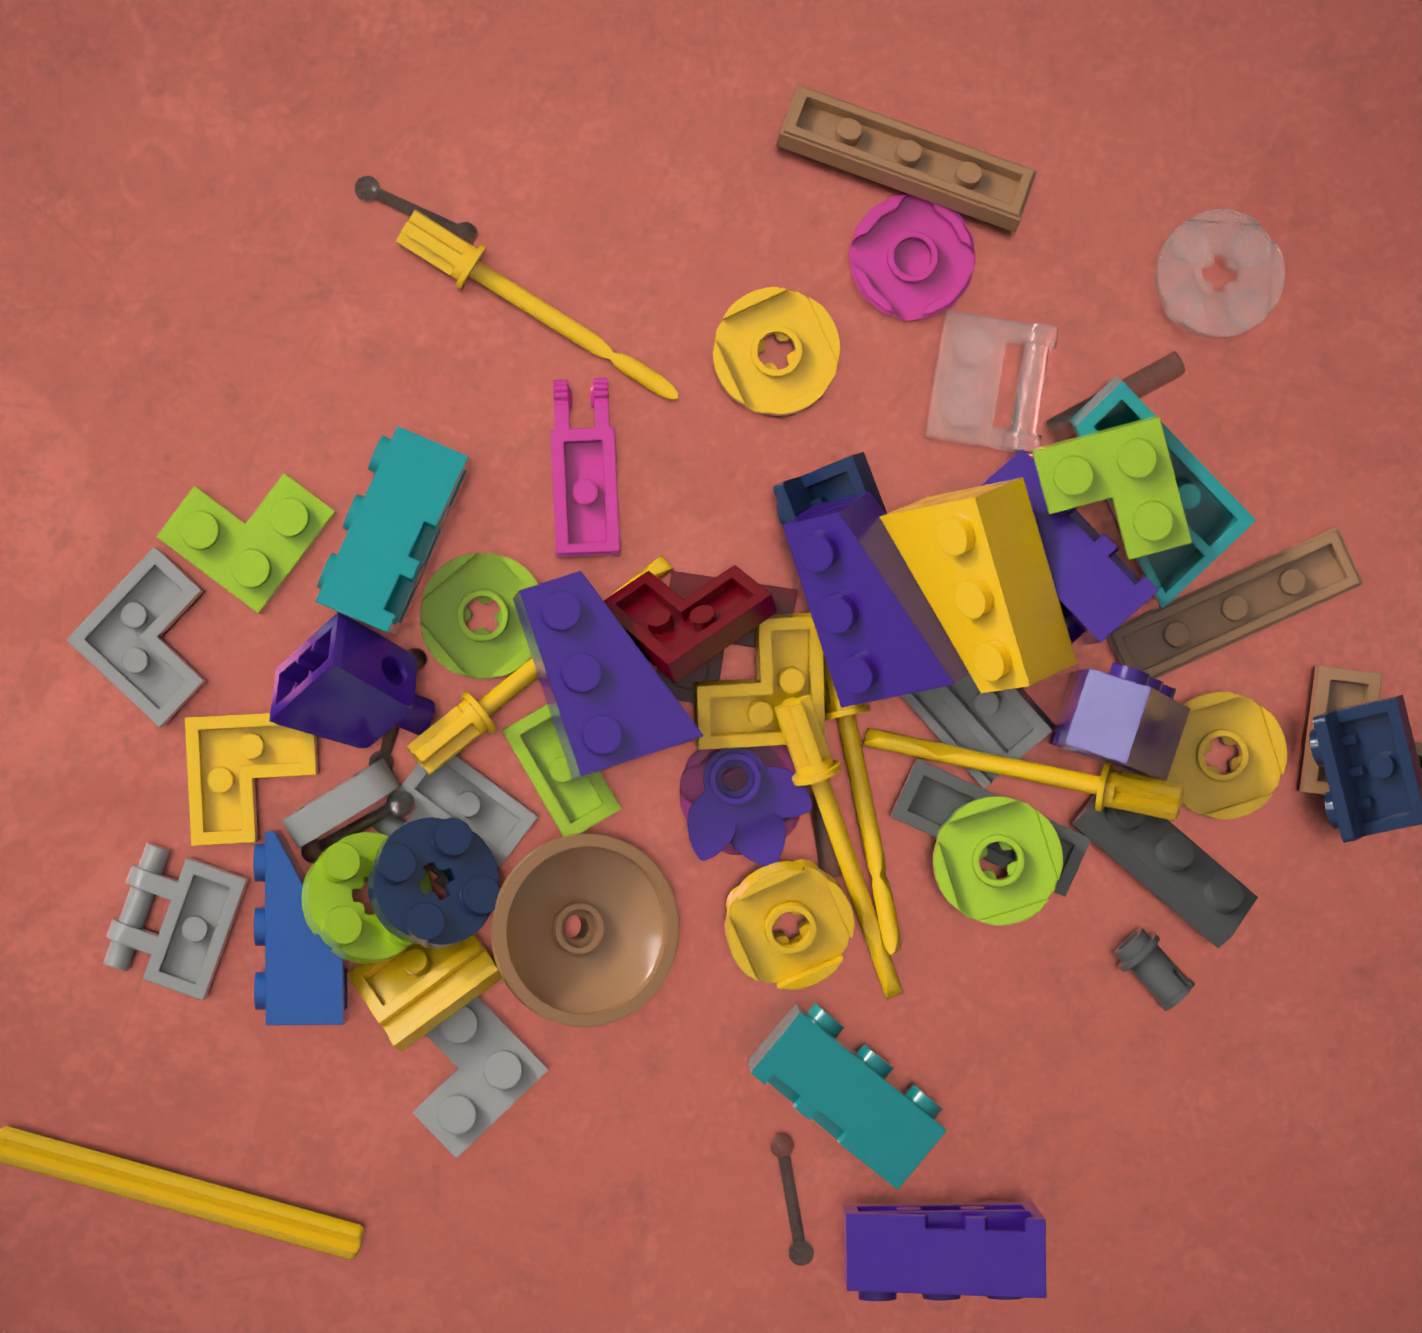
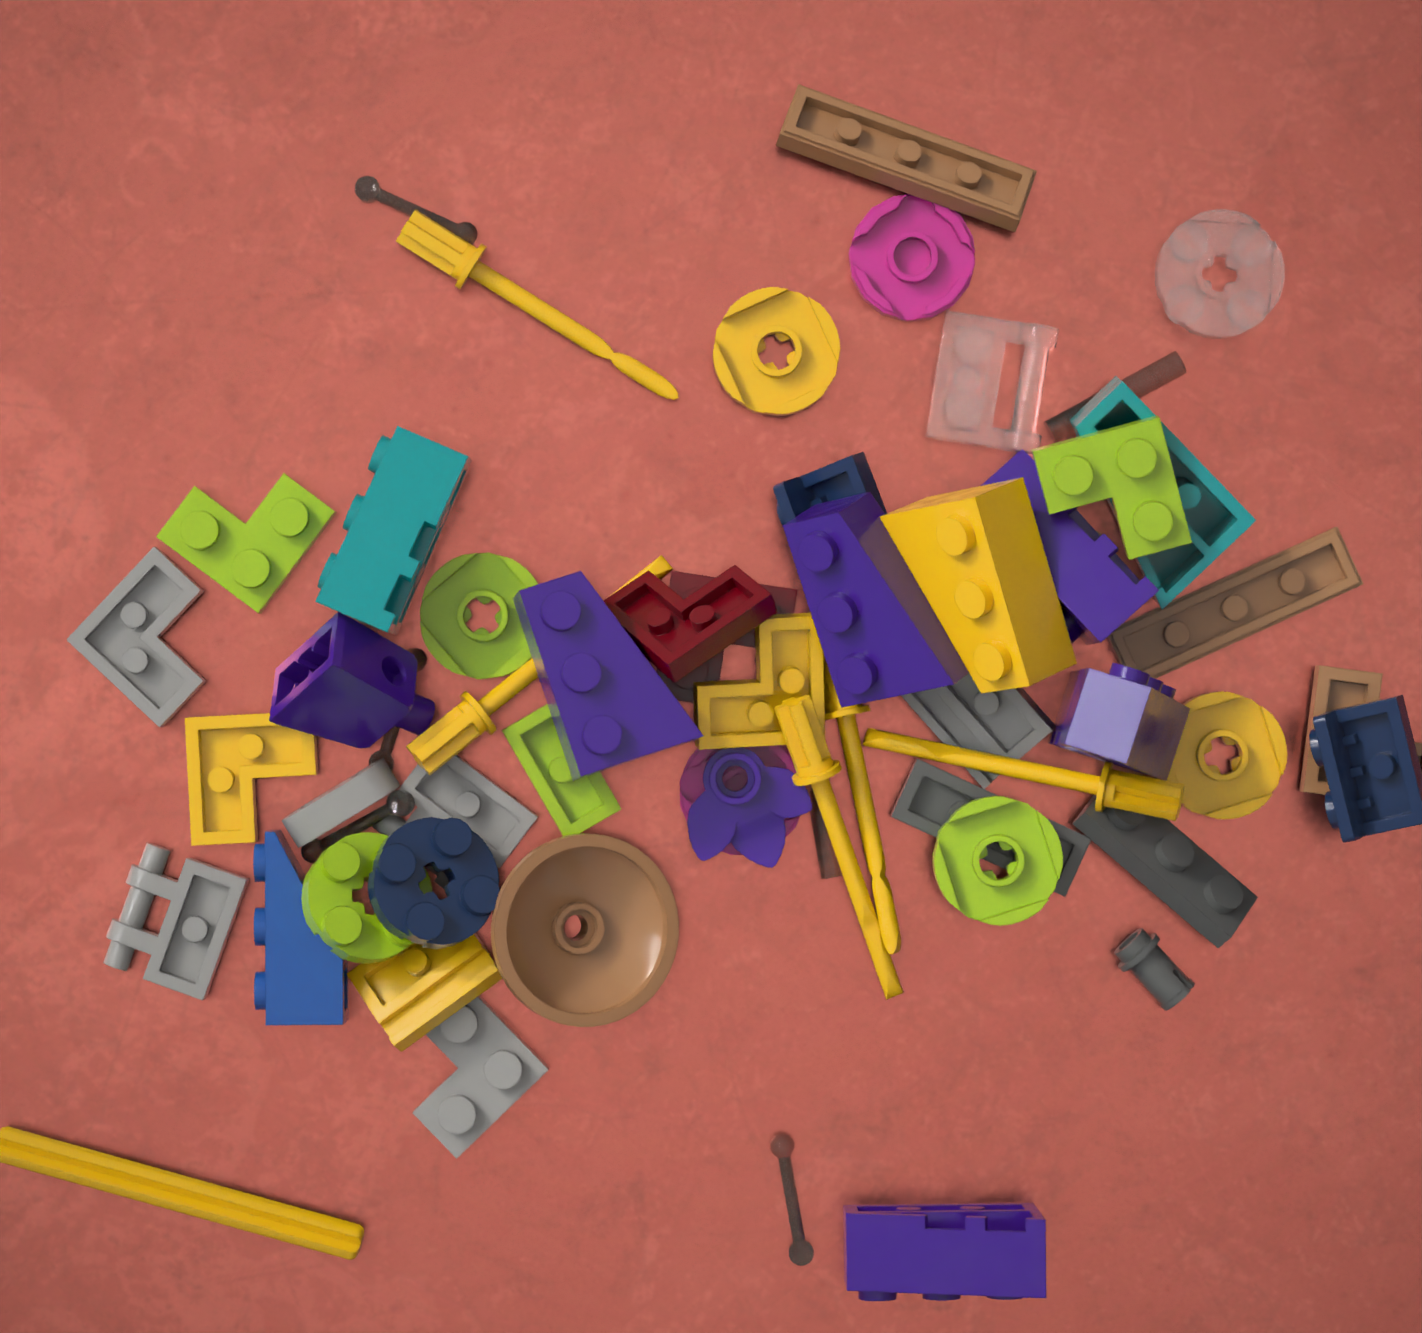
dark pink hinge [550,378,621,558] -> none
yellow plate [724,859,855,990] -> none
teal wedge [748,1002,947,1190] -> none

